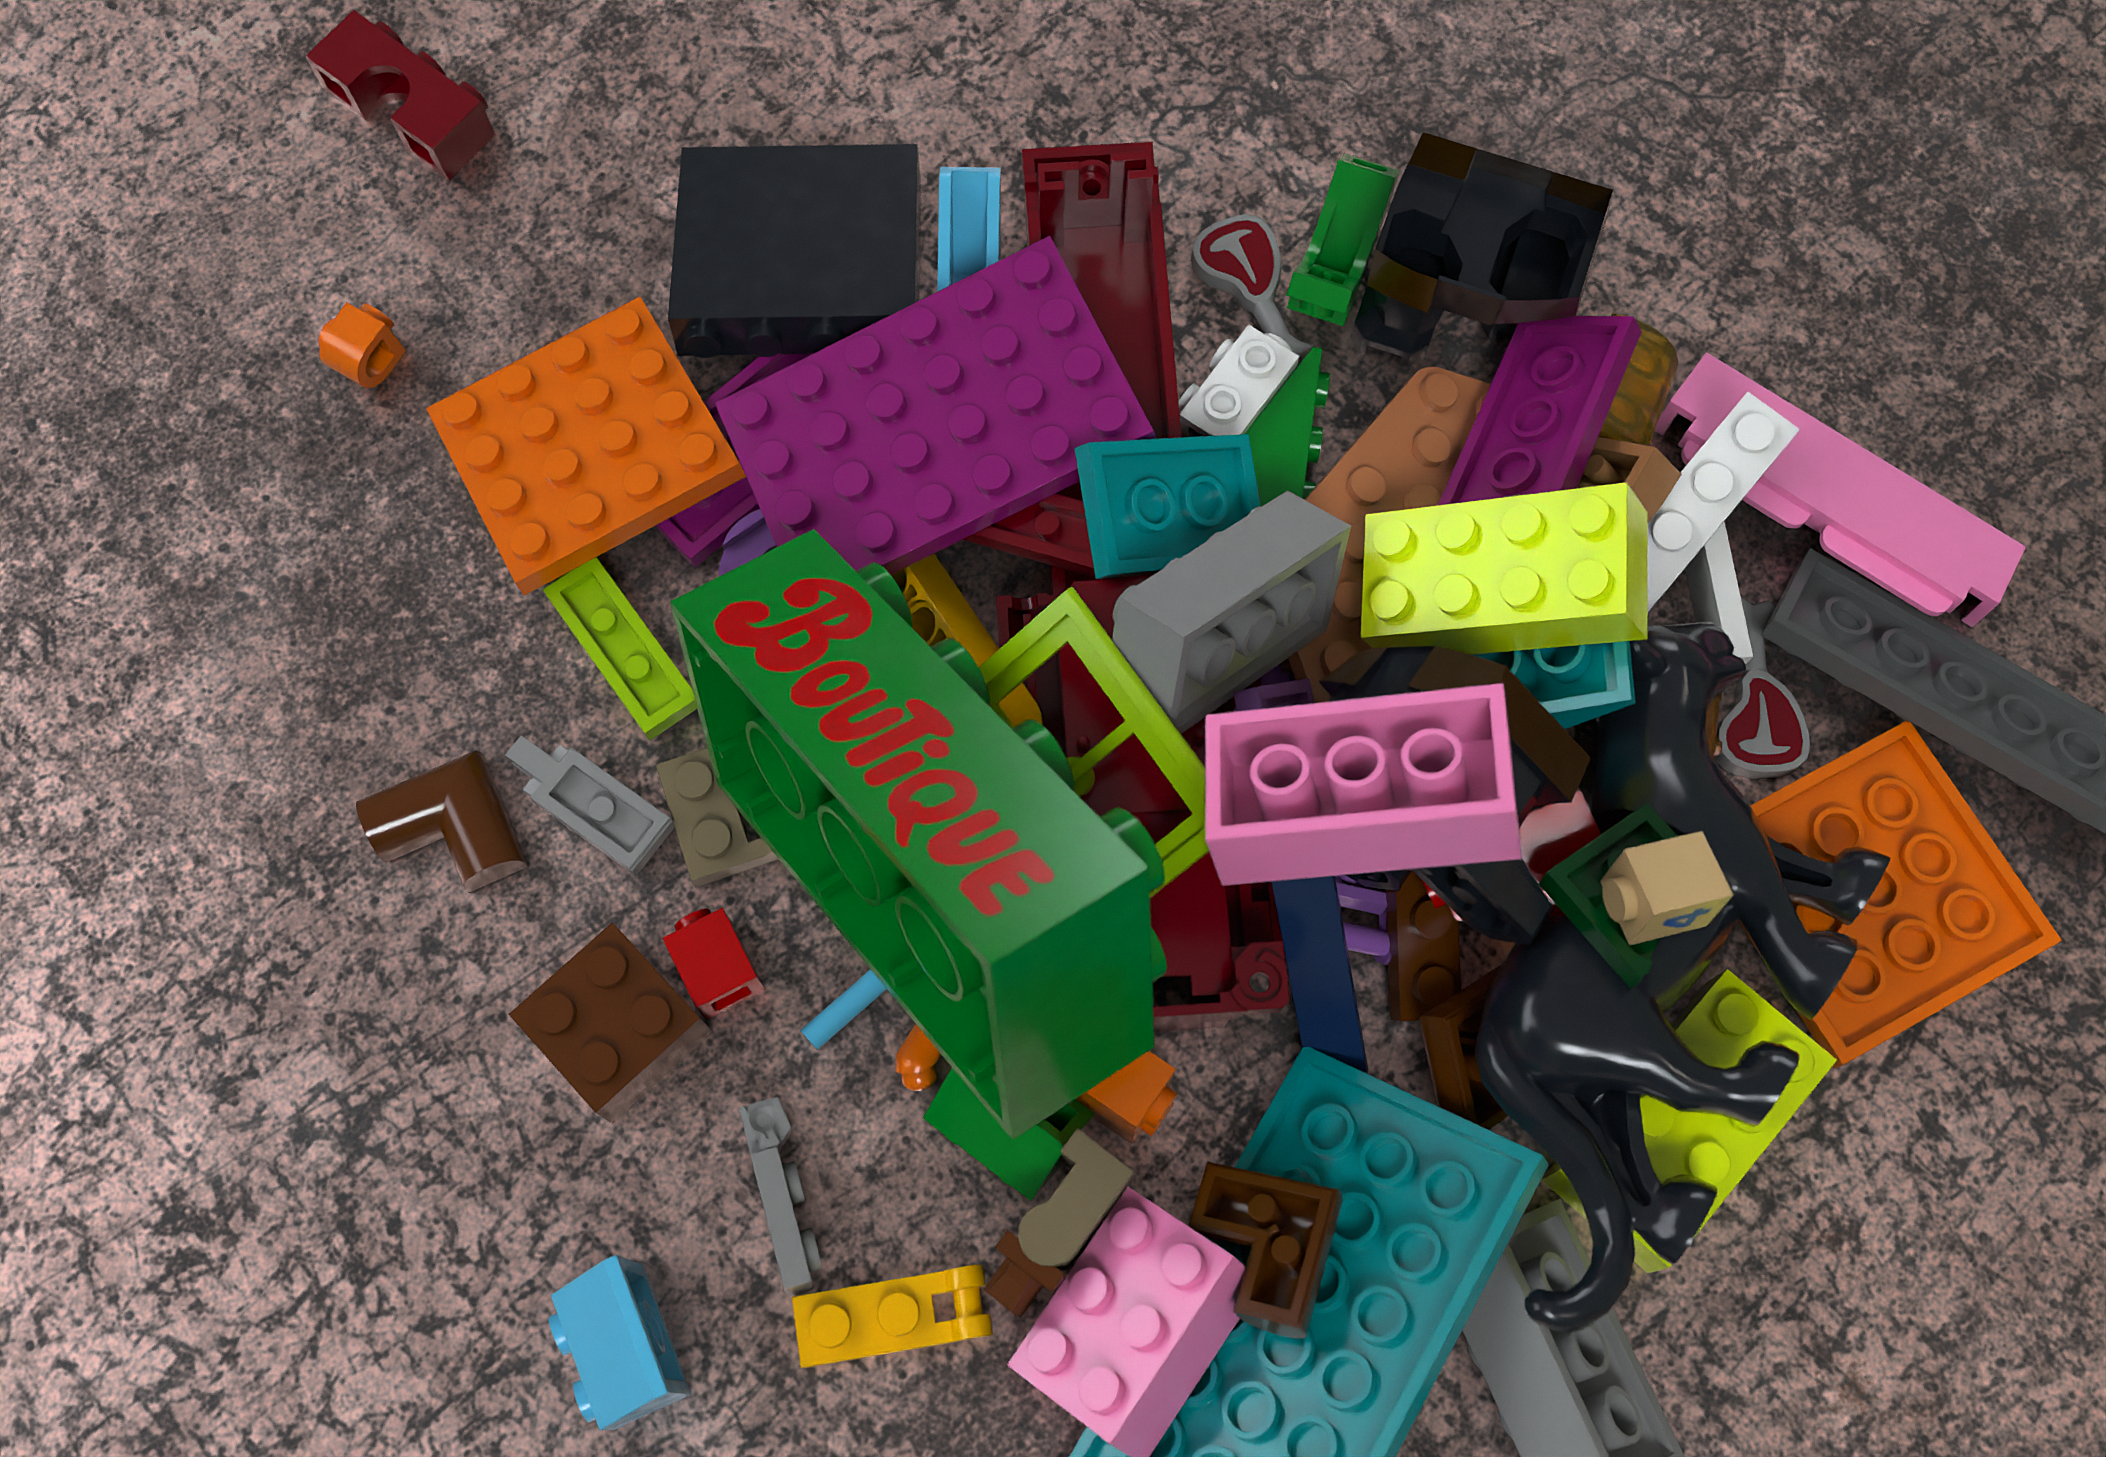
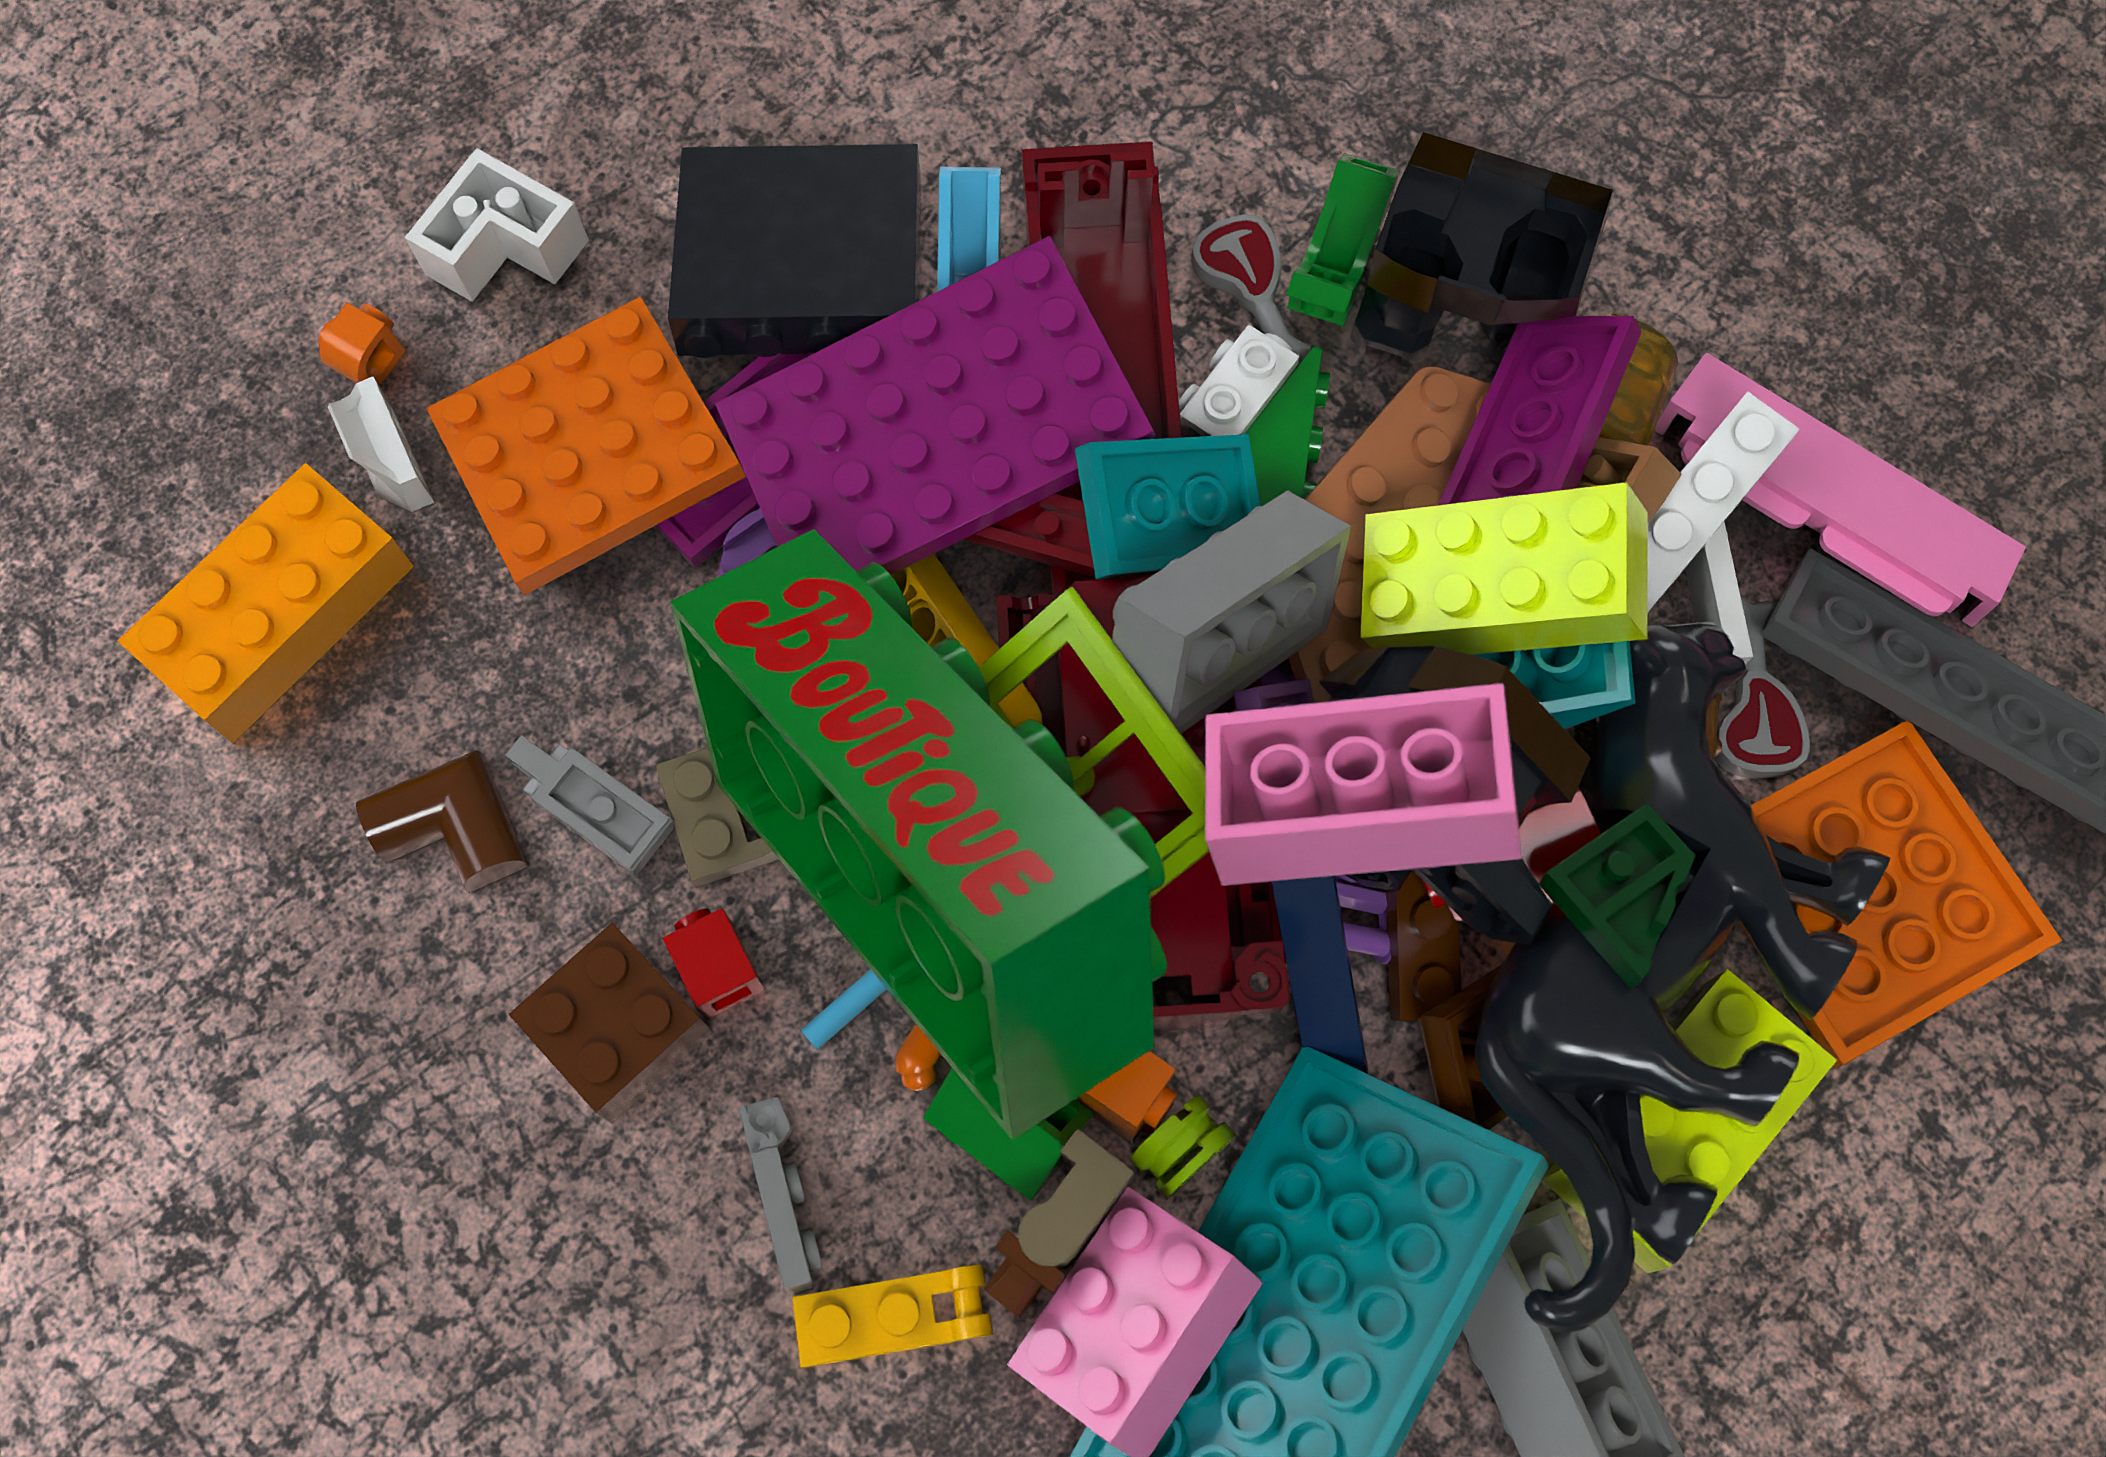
dark red arch [305,10,496,182] -> none
lime plate [542,557,698,741] -> none
medium azure slope [549,1255,691,1431] -> none
reddish brown brick [1188,1162,1343,1339] -> none
tan brick [1600,831,1733,945] -> none
none -> light orange brick [117,463,414,743]
none -> white slope [328,376,434,512]
none -> white brick [404,148,589,302]
none -> lime wheel [1130,1094,1236,1200]

